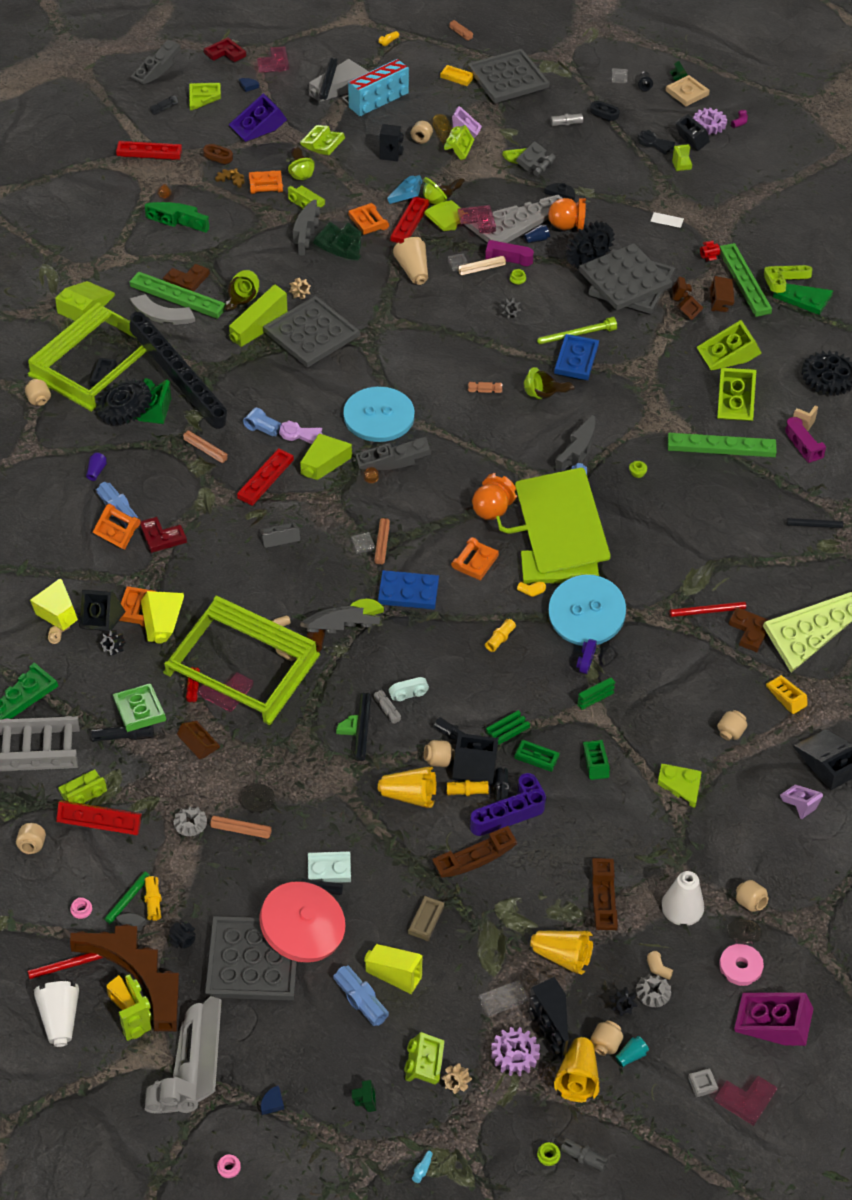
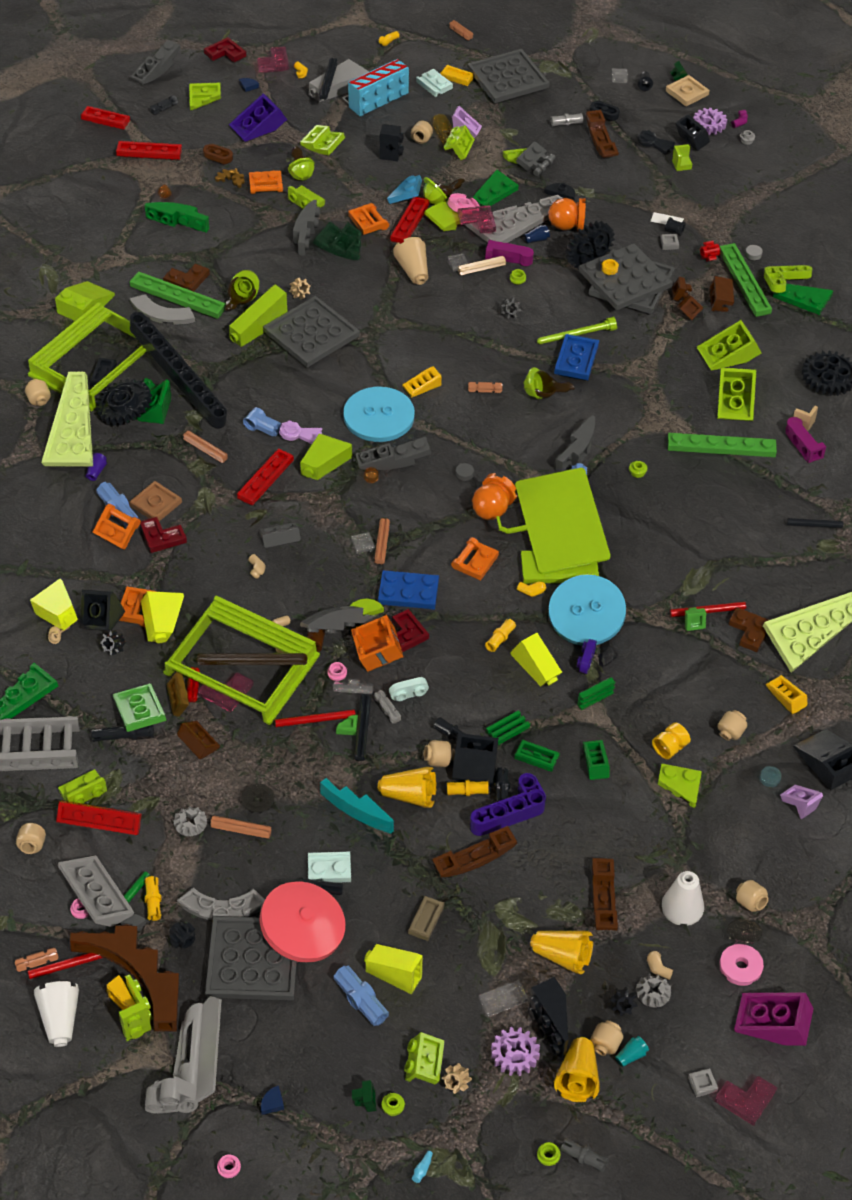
none -> nougat axle [15,947,58,972]
none -> yellowish green wing [41,372,93,466]
none -> light grey slope [57,855,134,927]
none -> red tile [81,106,130,130]
none -> medium nougat tile [129,481,182,521]
none -> pearl gold plate [167,672,189,717]
none -> light grey tile [177,888,265,921]
none -> dark brown axle [196,653,308,665]
none -> tan arm [248,554,265,579]
none -> red bar [275,710,355,727]
none -> yellow arm [294,61,308,79]
none -> teal slope [320,778,394,834]
none -> bright pink plate [327,662,347,681]
none -> clear plate [333,679,374,694]
none -> orange container [351,615,403,672]
none -> lime plate [382,1093,405,1116]
none -> dark red plate [392,609,429,652]
none -> yellow slope [402,366,442,398]
none -> light aqua plate [416,69,453,97]
none -> bright pink tile [447,193,480,216]
none -> dark grey tile [456,463,474,481]
none -> green wing [472,170,519,210]
none -> neon yellow slope [510,633,562,687]
none -> reddish brown slope [586,110,619,158]
none -> yellow tile [601,259,619,275]
none -> yellow wheel [652,722,691,760]
none -> light grey tile [660,234,679,250]
none -> black bush [665,217,686,236]
none -> bright green tile [685,607,706,631]
none -> light grey plate [740,130,755,145]
none -> light grey tile [745,245,762,260]
none -> clear light blue tile [760,766,781,787]

